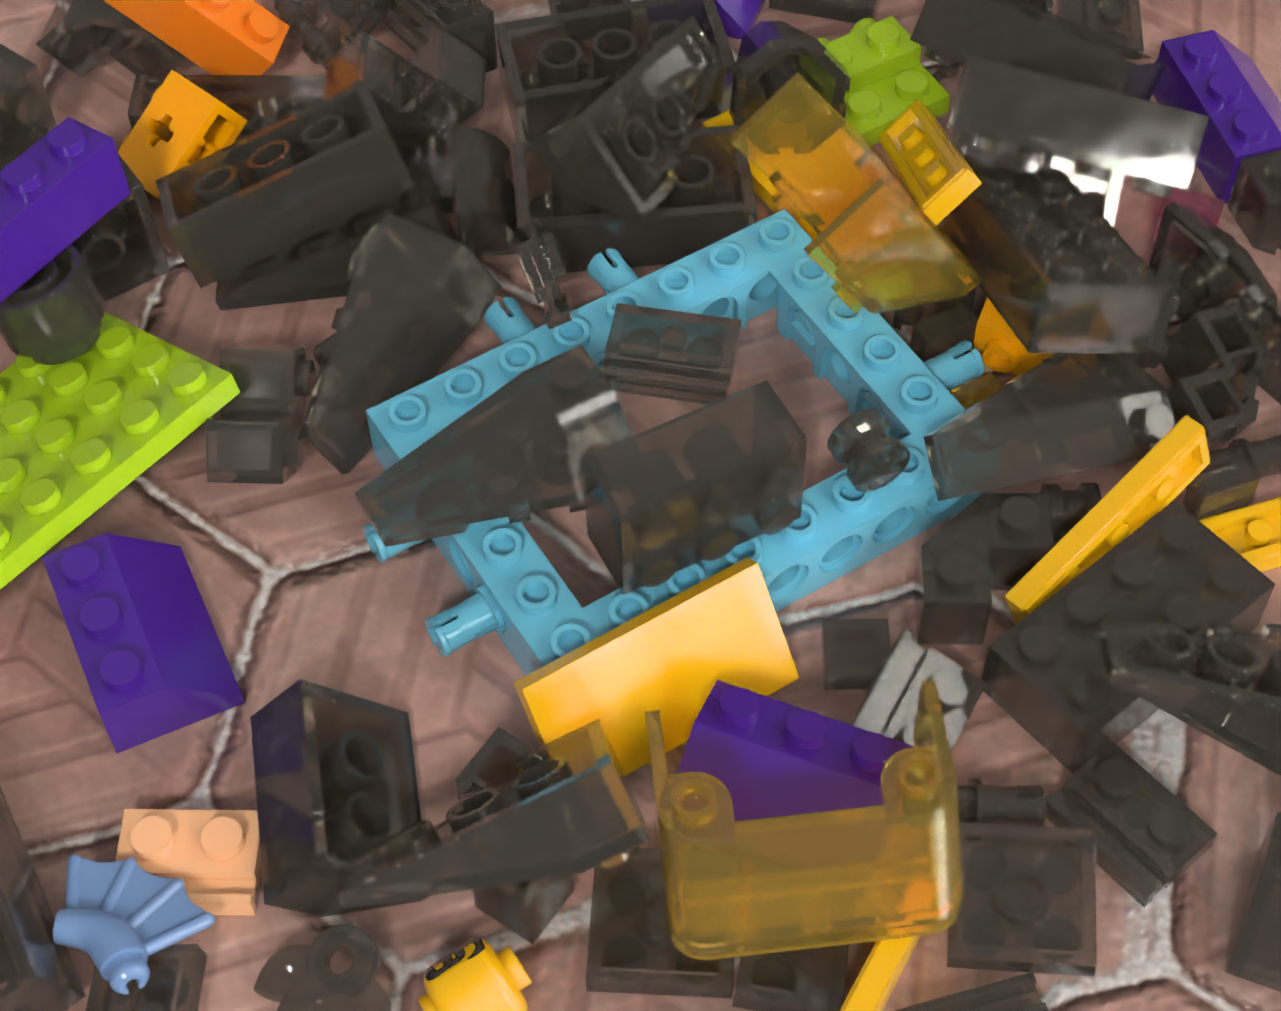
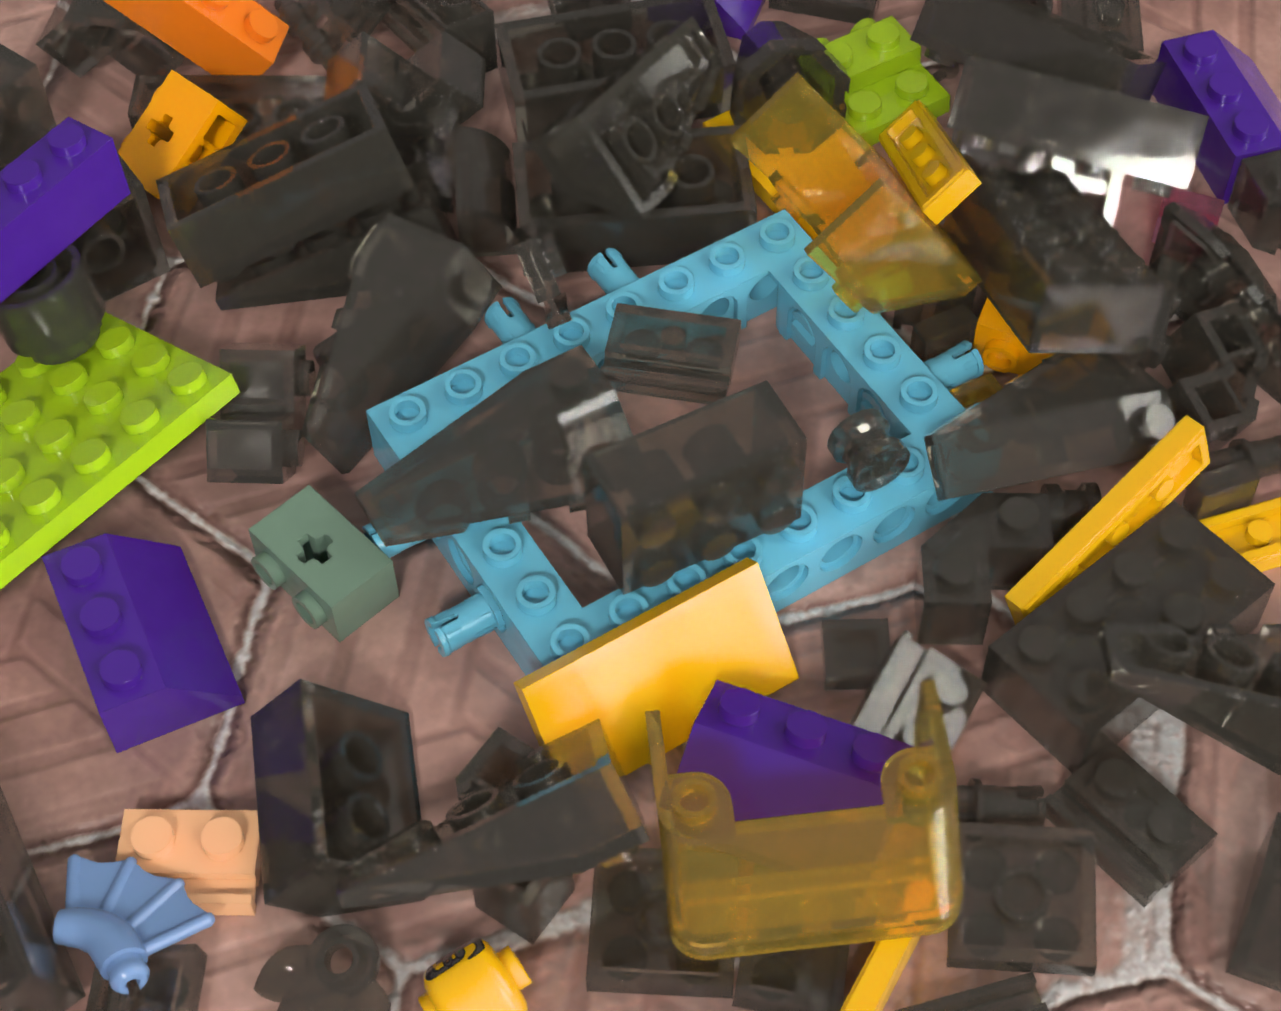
none -> sand green brick [248,485,399,642]

